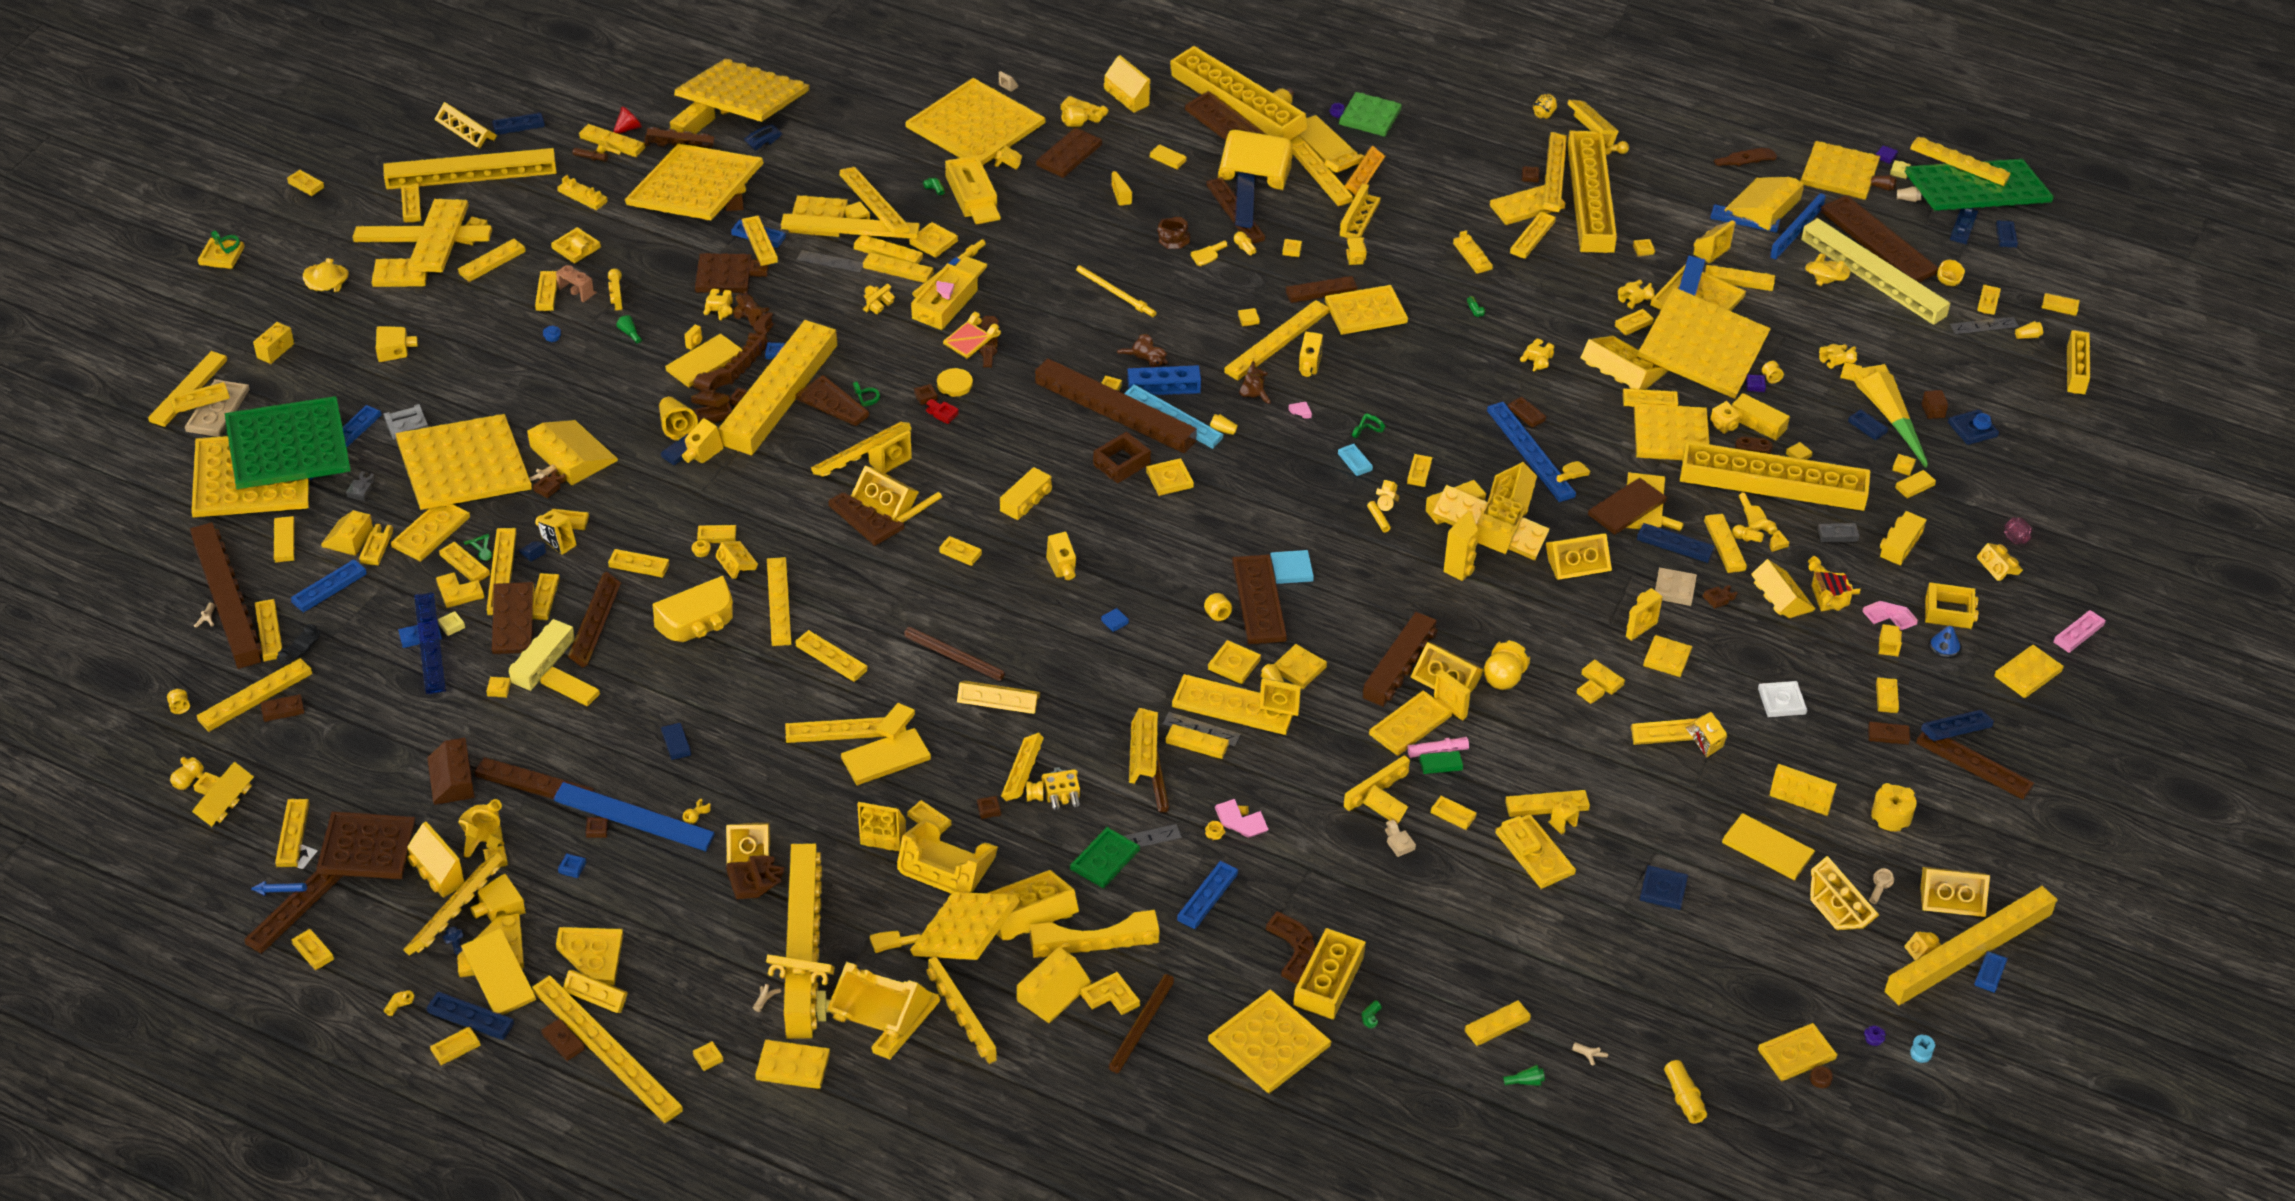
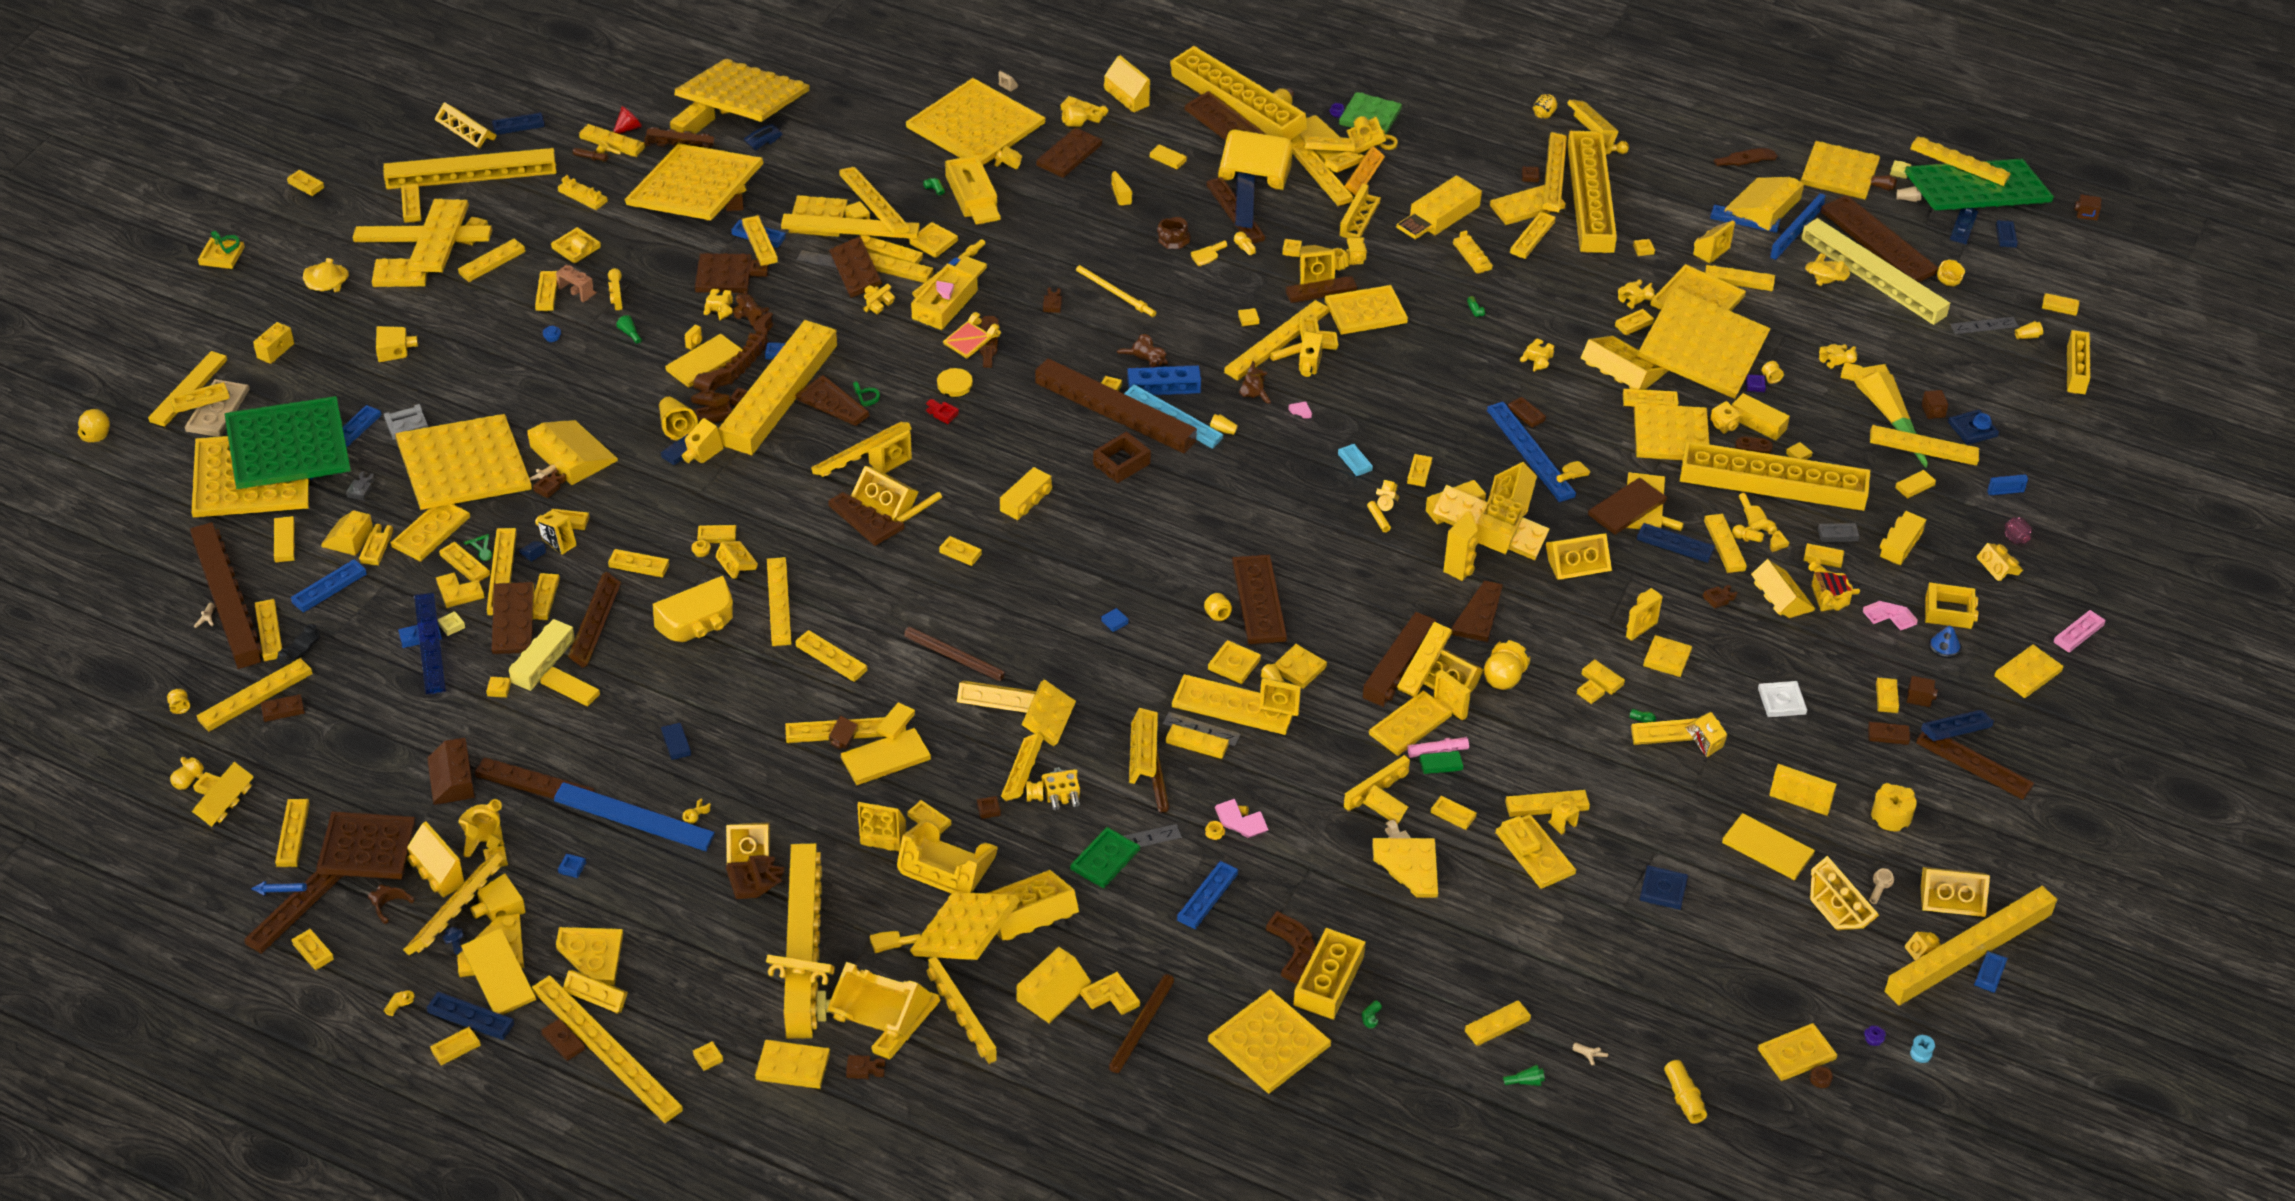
white sticker [297,845,318,869] -> none
reddish brown tile [585,817,609,838] -> none
tan bar [753,984,781,1012] -> none
reddish brown plate [914,384,938,405] -> none
yellow arch [1030,910,1159,958] -> none
yellow torso [1046,532,1076,580] -> none
yellow plate [1146,458,1194,496] -> none
medium azure tile [1270,550,1313,584] -> none
green piece [1352,414,1385,438] -> none
tan plate [1655,567,1697,606] -> none
blue tile [1679,255,1705,296] -> none
dark blue tile [1848,410,1888,440] -> none
dark purple tile [1876,145,1898,164] -> none
yellow window [1879,624,1902,657] -> none
yellow plate [1892,454,1916,476] -> none
yellow plate [1977,285,2001,315] -> none
none -> yellow helmet [78,409,110,442]
none -> reddish brown helmet [368,884,415,924]
none -> reddish brown plate [829,236,882,298]
none -> reddish brown brick [829,716,858,750]
none -> reddish brown plate [846,1055,885,1079]
none -> yellow plate [1021,679,1076,747]
none -> reddish brown plate [1043,288,1062,313]
none -> yellow piece [1270,343,1302,361]
none -> yellow plate [1298,316,1338,350]
none -> yellow slope [1300,245,1335,284]
none -> yellow tile [1304,136,1355,152]
none -> yellow piece [1333,248,1349,271]
none -> yellow plate [1346,116,1387,154]
none -> yellow plate [1372,838,1438,898]
none -> yellow piece [1379,130,1398,150]
none -> yellow piece [1397,175,1482,239]
none -> yellow plate [1397,622,1452,697]
none -> reddish brown wing [1451,580,1503,642]
none -> green arm [1629,708,1656,723]
none -> yellow tile [1803,543,1844,568]
none -> yellow plate [1870,425,1979,466]
none -> reddish brown brick [1906,676,1938,707]
none -> blue tile [1987,474,2028,496]
none -> reddish brown brick [2074,195,2101,221]

